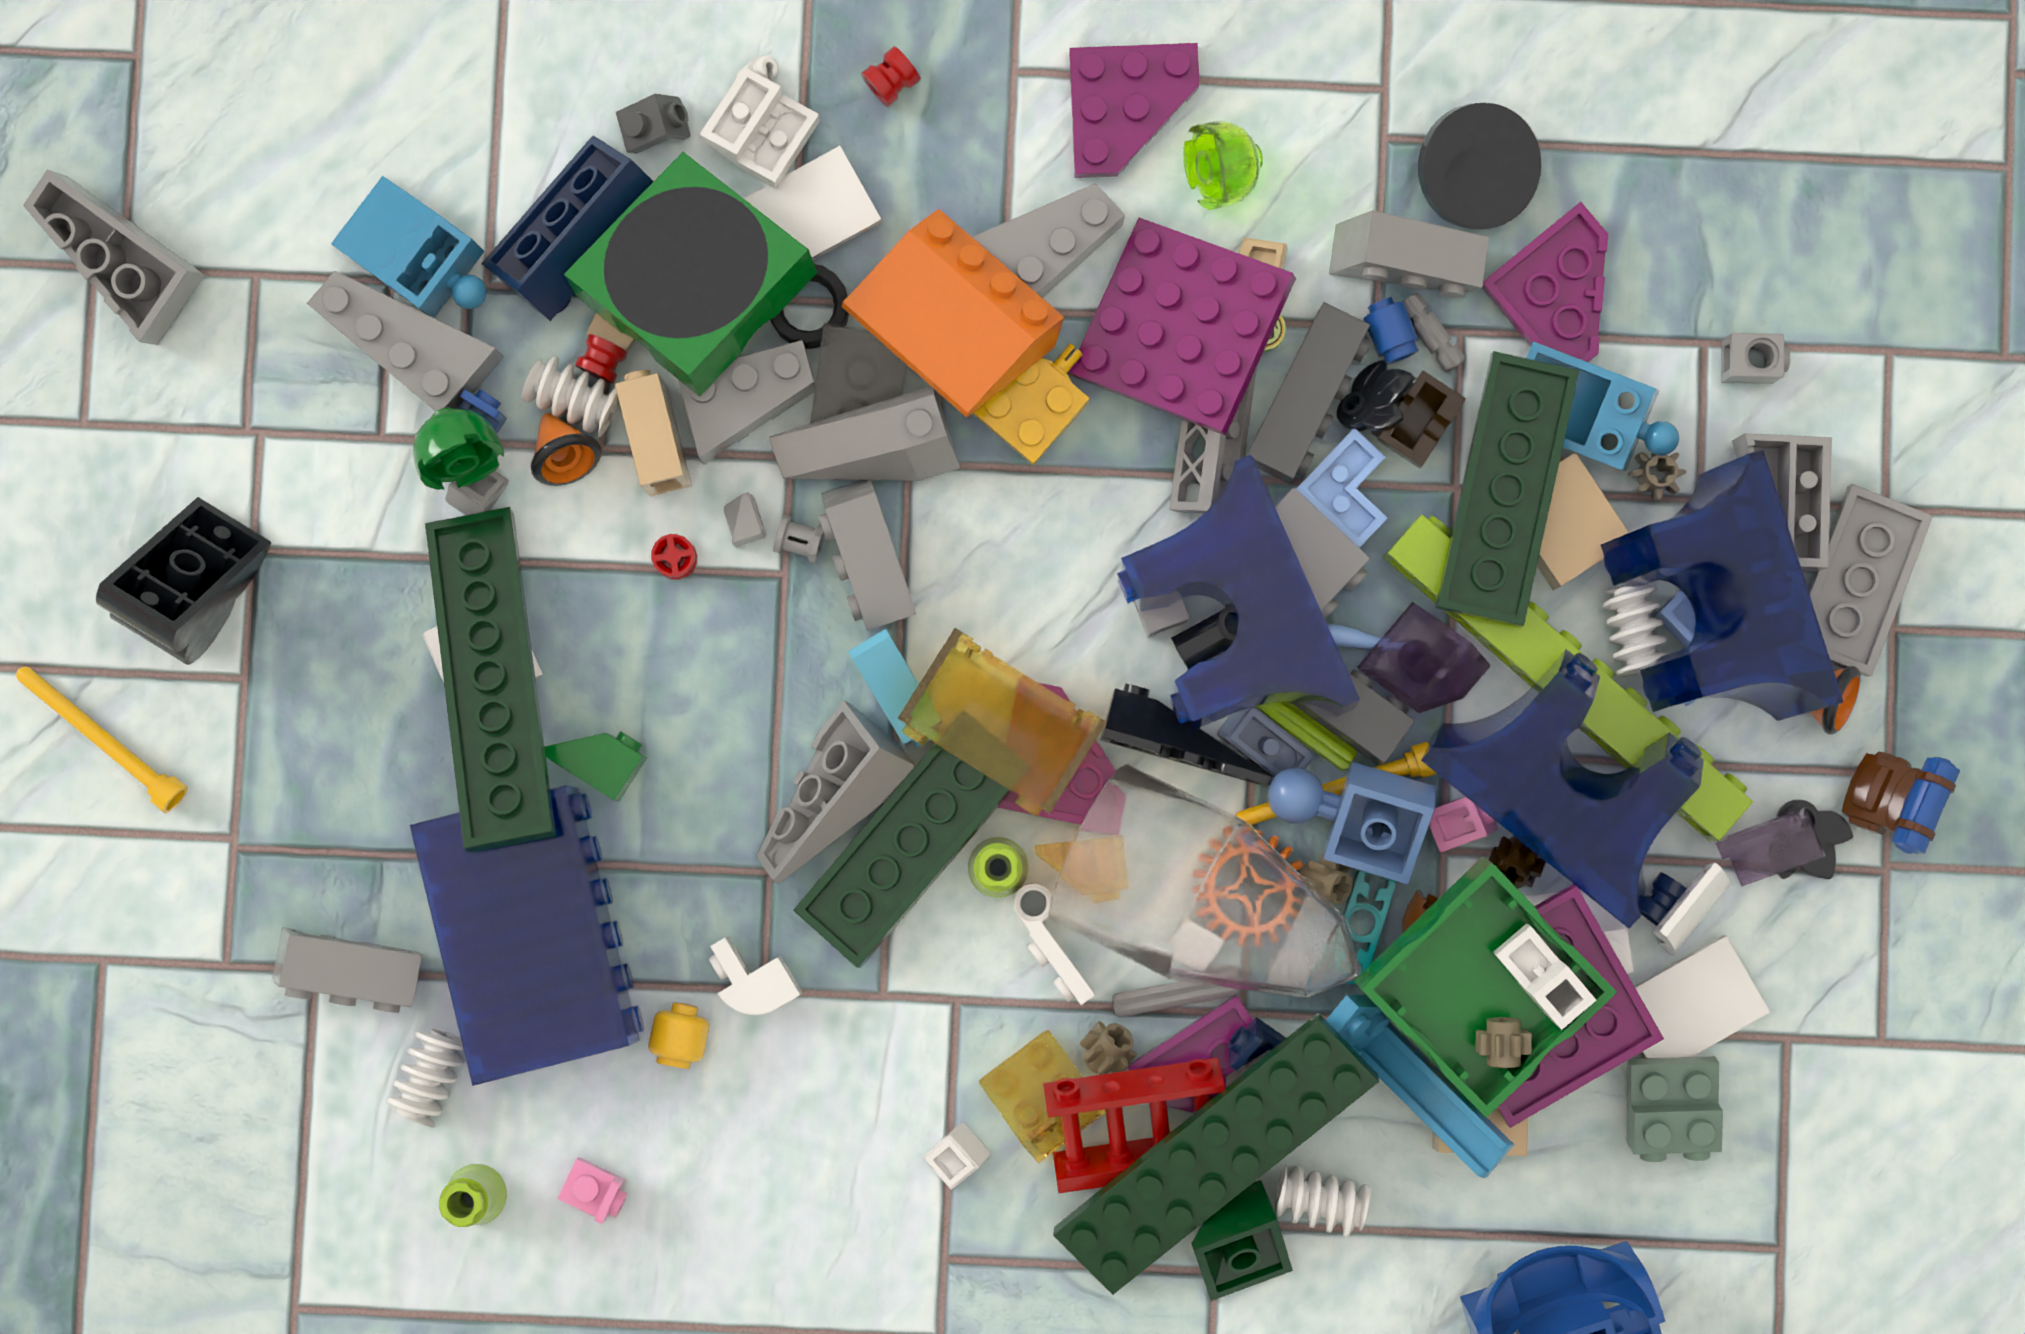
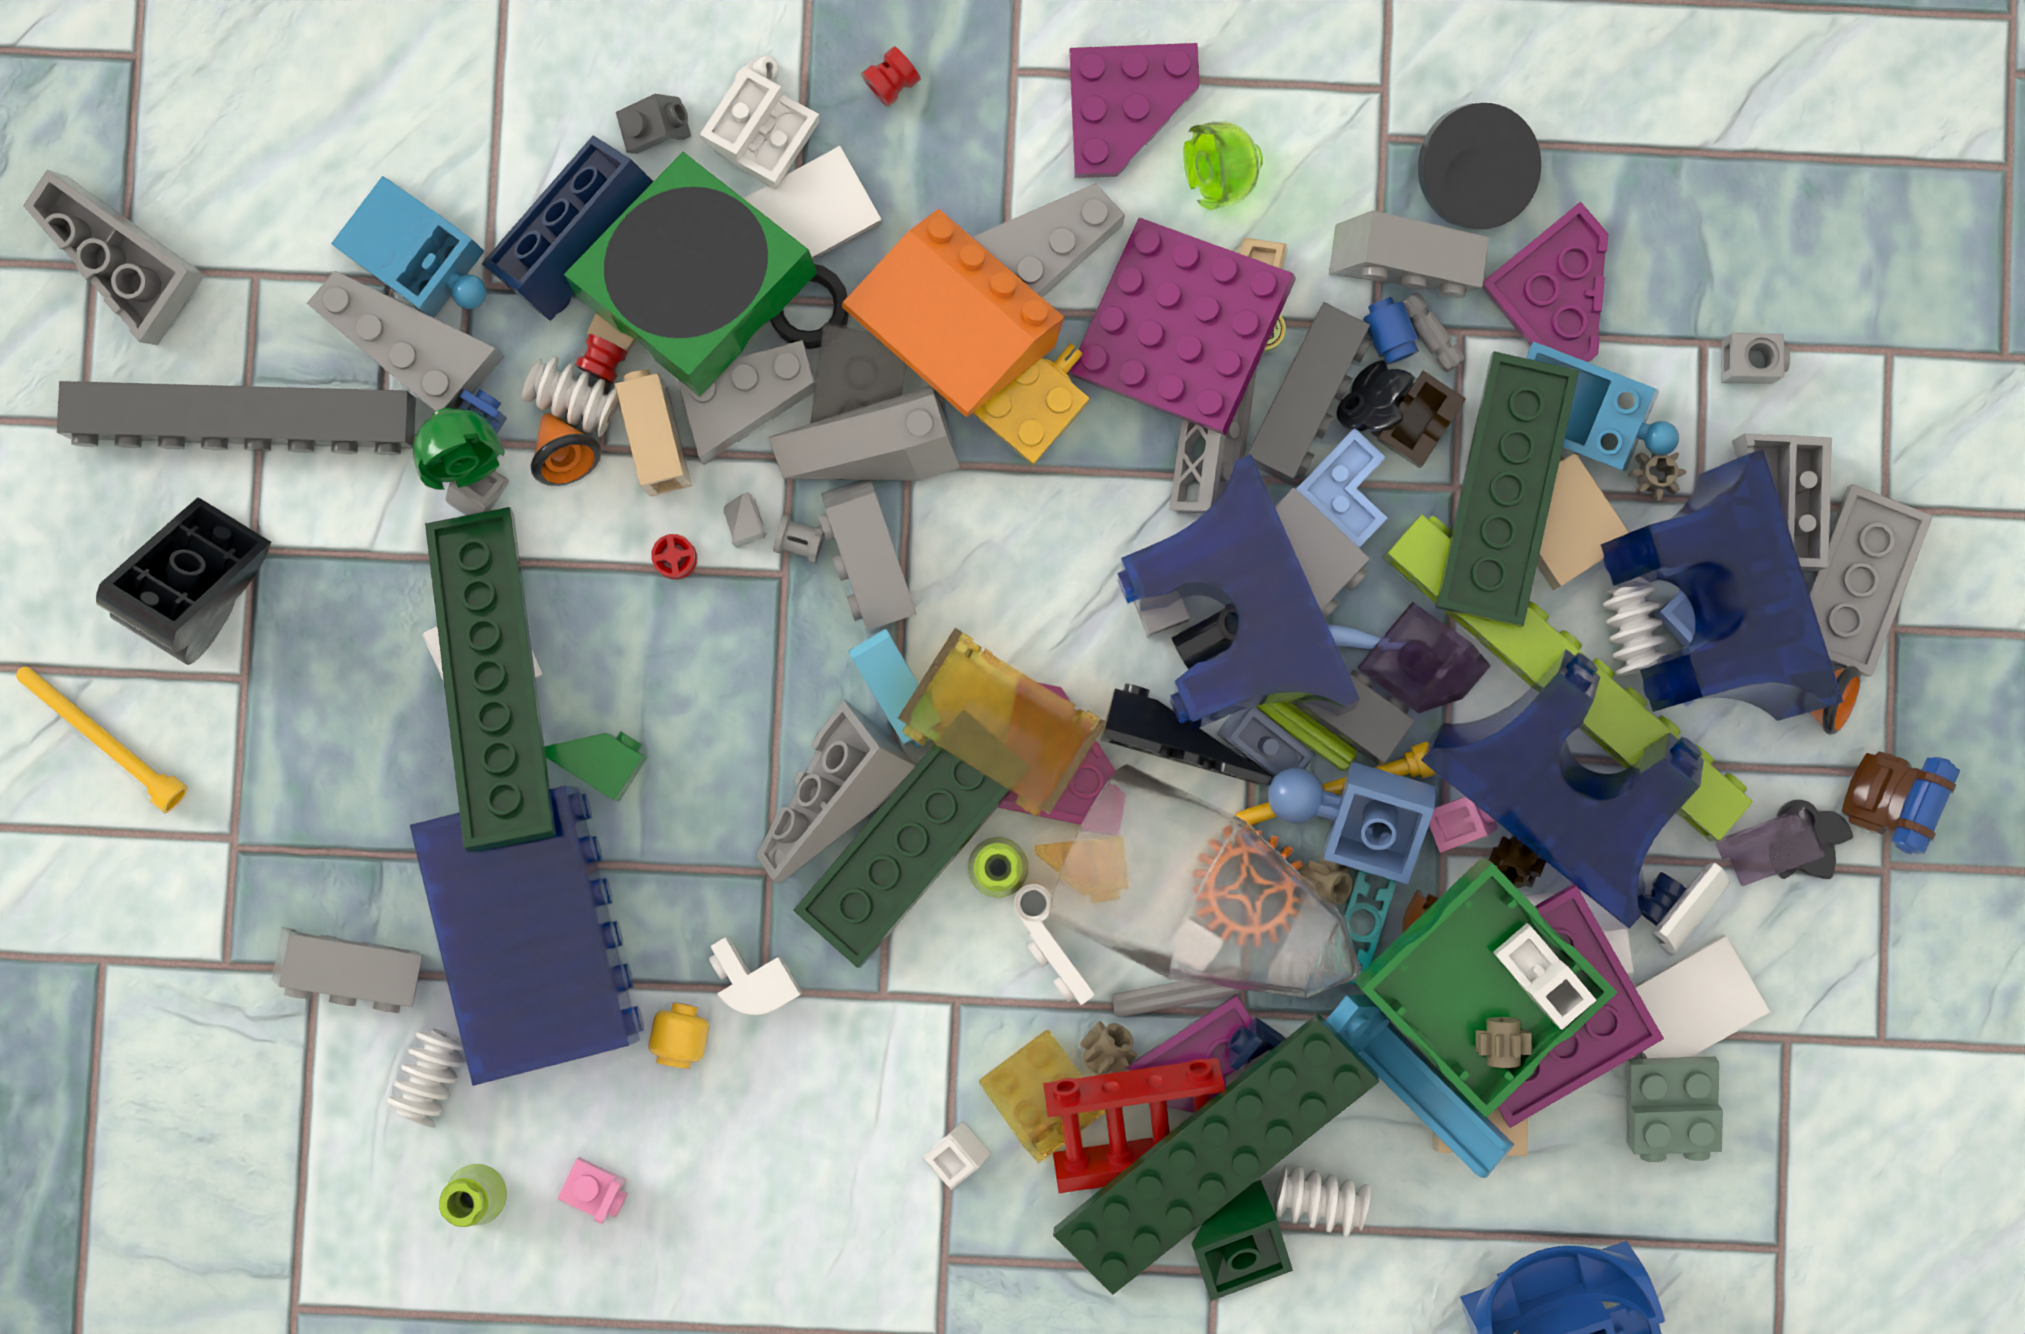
none -> dark grey brick [57,381,416,455]

